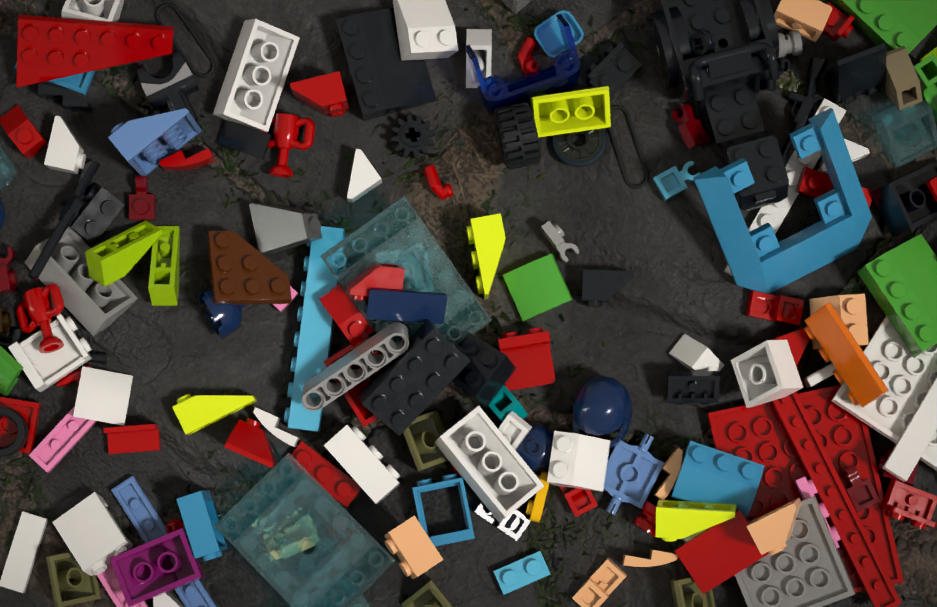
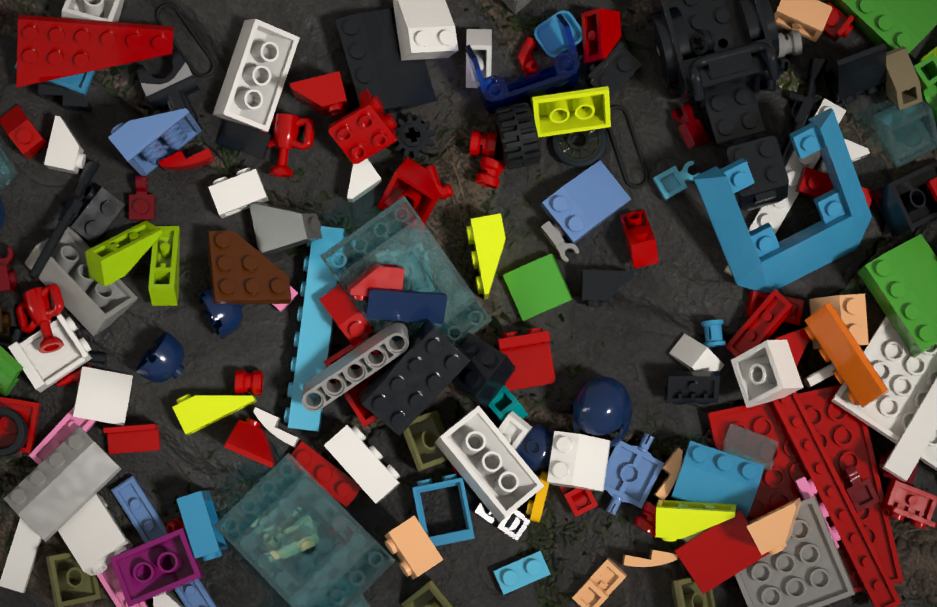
none -> light grey slope [4,426,121,542]
none -> dark blue cylinder [136,331,184,383]
none -> white brick [208,168,269,218]
none -> red wheel [235,370,263,396]
none -> red bracket [328,89,397,164]
none -> red slope [377,157,440,233]
none -> red wheel [469,130,497,158]
none -> red wheel [474,157,505,189]
none -> medium blue slope [541,160,631,244]
none -> red slope [581,8,622,63]
none -> red slope [619,210,659,269]
none -> dark azure bush [701,320,726,347]
none -> clear light blue panel [720,424,778,471]
none -> red plate [725,289,796,357]

